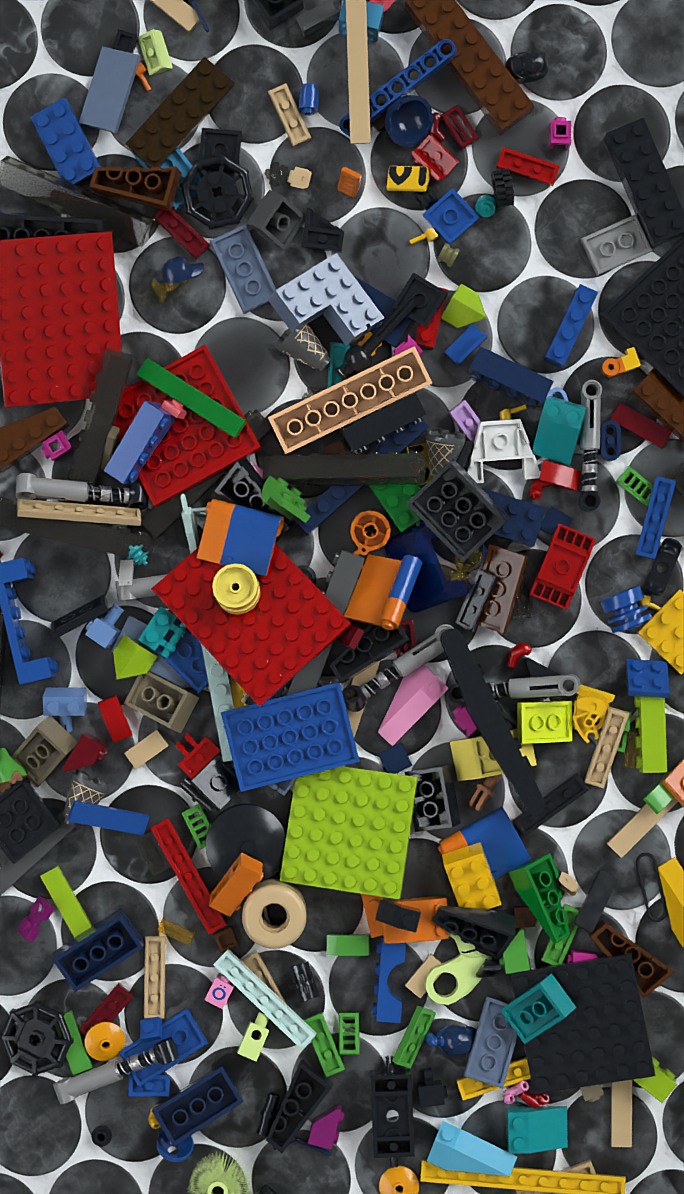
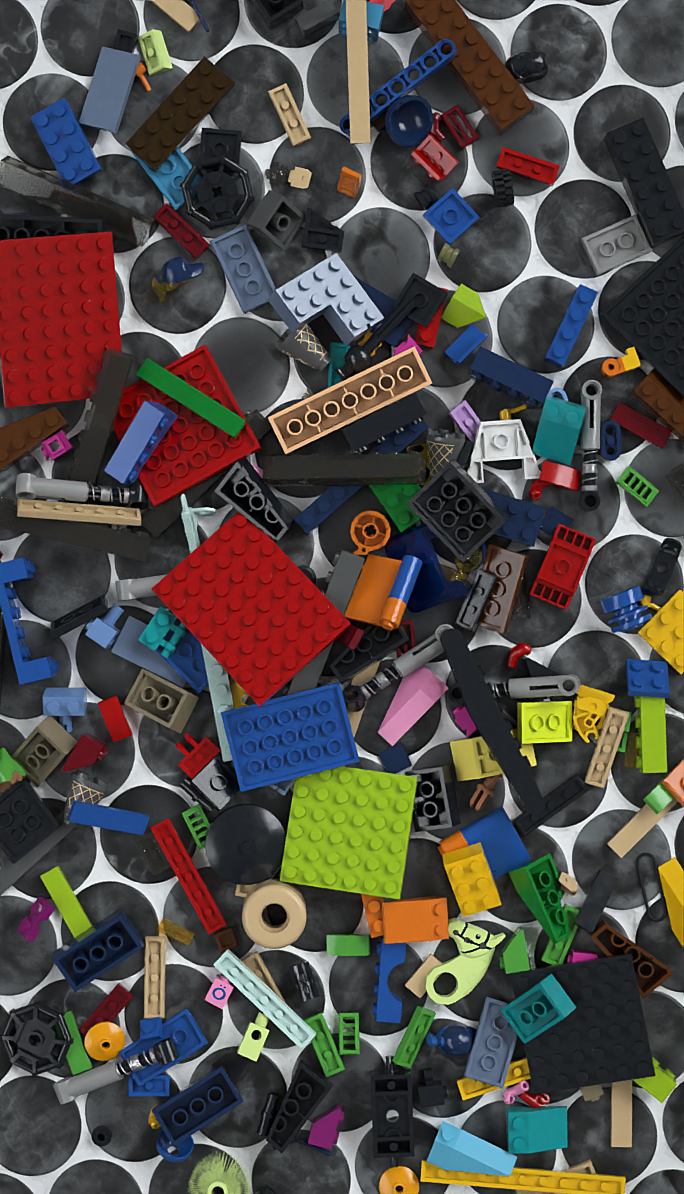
reddish brown wedge [90,167,182,212] -> none
dark tan tile [101,426,120,469] -> none
lime slope [113,635,158,680] -> none
white piece [118,560,134,586] -> none
tan tile [124,729,169,769] -> none
teal wheel [127,545,149,566] -> none
coral plate [161,399,187,419] -> none
blue door [197,499,284,576] -> none
orange brick [209,853,264,917] -> none
light yellow wheel [212,564,261,615] -> none
bright green brick [262,475,311,523] -> none
blue brick [298,83,320,115] -> none
reddish brown tile [323,440,348,466] -> none
black slope [375,899,421,932] -> none
yellow slope [386,166,430,192] -> none
yellow hand [409,228,438,245] -> none
black wedge [431,905,517,959] -> none
teal wheel [475,195,496,217] -> none
black slope [476,959,503,978] -> none
reddish brown tile [514,906,536,928] -> none
dark pink window [549,117,571,149] -> none
blue plate [636,476,676,559] -> none

